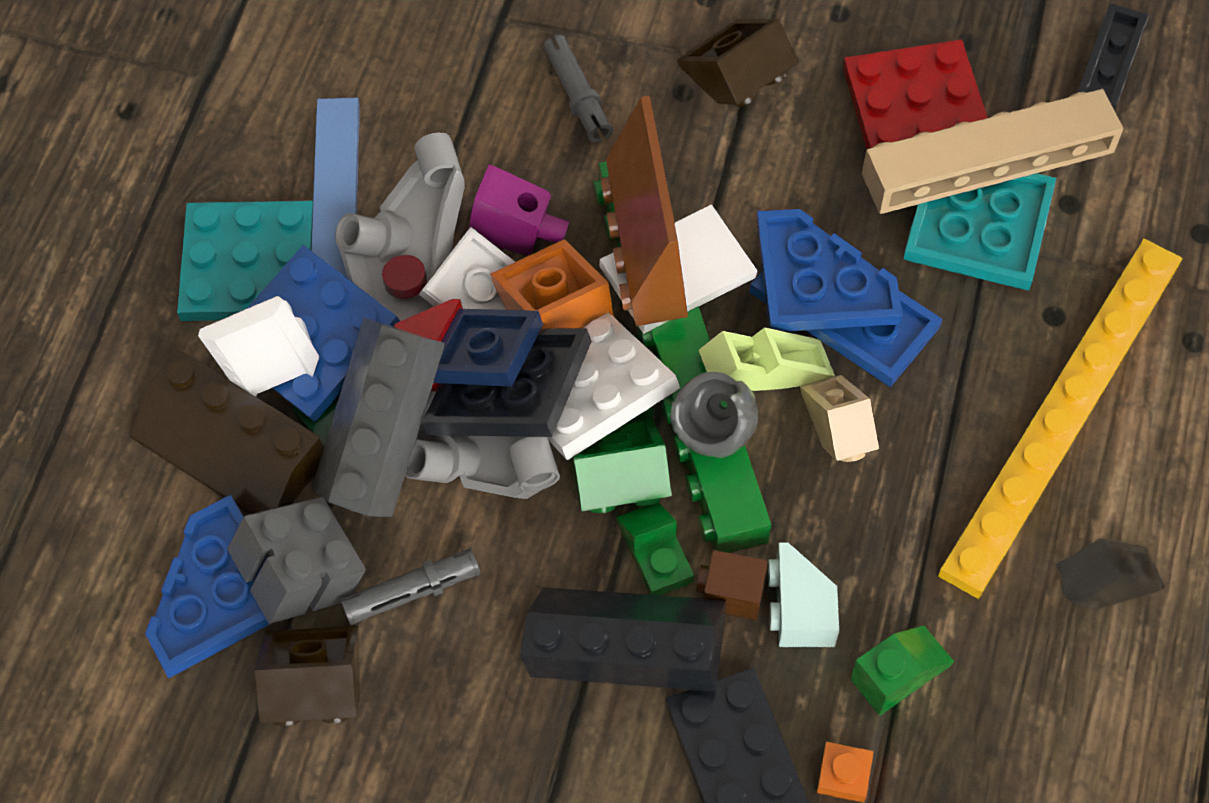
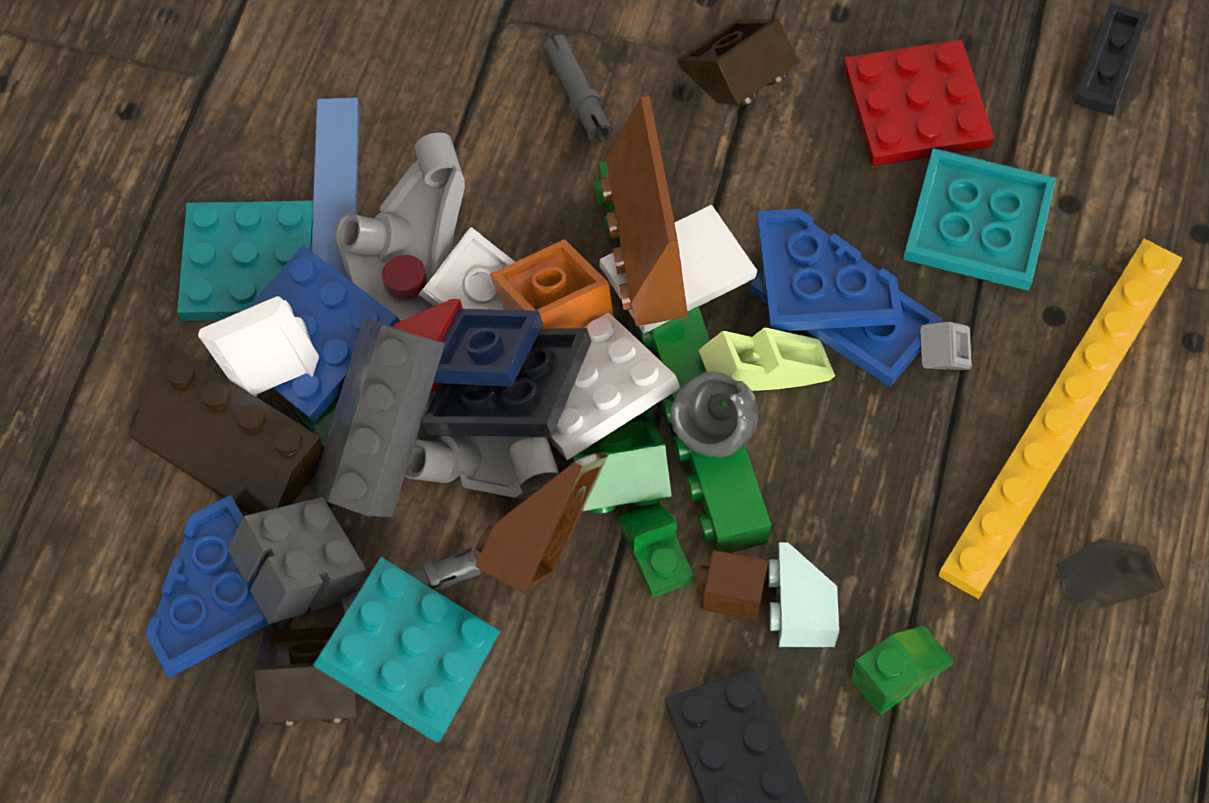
magenta torso [468,164,570,255] -> none
black slope [520,587,727,692] -> none
tan slope [800,375,879,462] -> none
orange plate [817,742,874,803] -> none
tan brick [862,89,1123,214] -> none
none -> teal plate [313,557,500,743]
none -> reddish brown slope [475,452,608,593]
none -> light grey slope [920,322,972,370]

